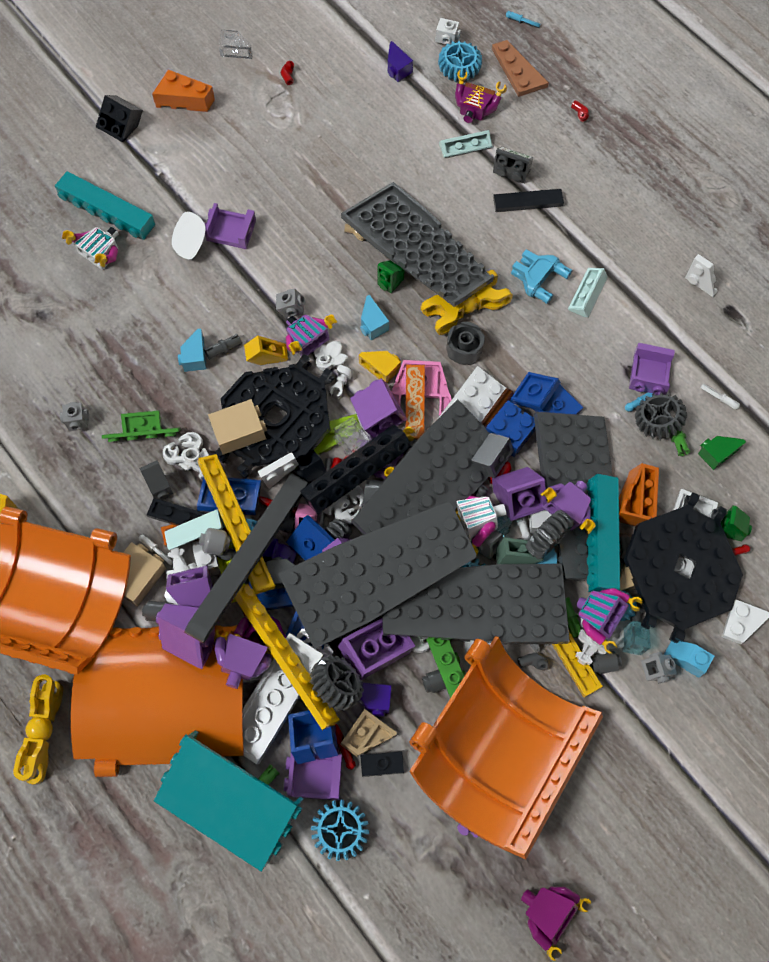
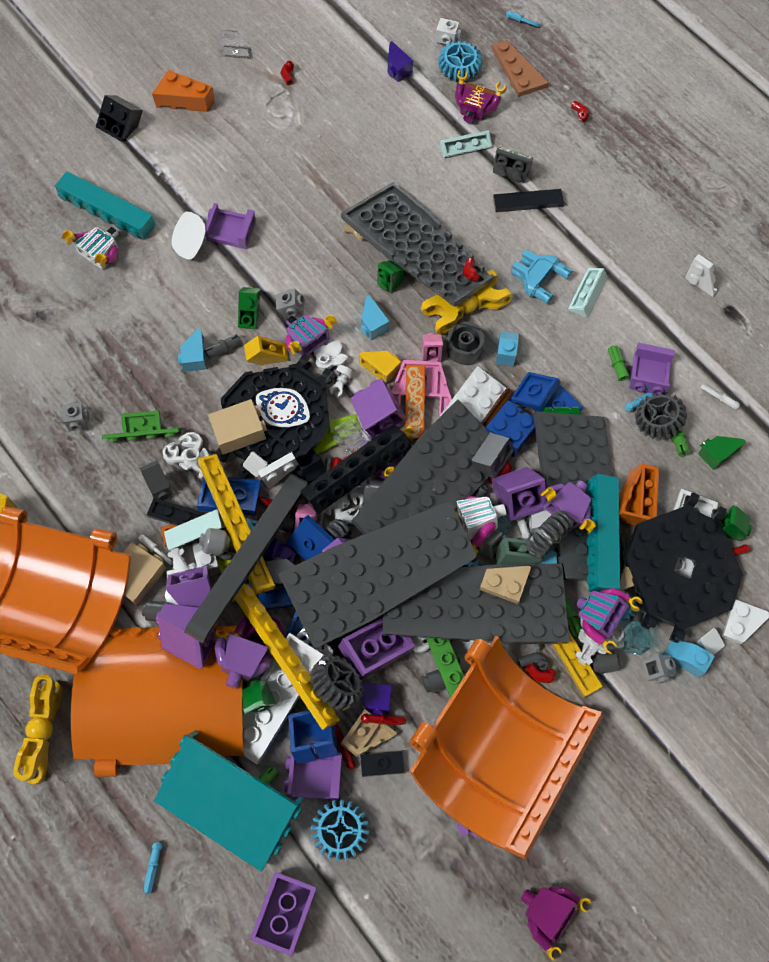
none -> medium azure piece [144,841,162,894]
none -> green slope [238,287,260,329]
none -> green slope [242,679,277,714]
none -> white slope [243,452,267,477]
none -> medium lavender brick [250,872,318,956]
none -> sticker [256,388,310,427]
none -> red piece [361,713,407,725]
none -> bright pink slope [422,333,443,362]
none -> red arm [462,258,480,282]
none -> tan wing [479,566,531,604]
none -> medium azure slope [496,331,518,367]
none -> red arm [525,663,556,683]
none -> green axle [542,406,580,415]
none -> bright green axle [608,345,629,381]
none -> white slope [696,628,725,655]

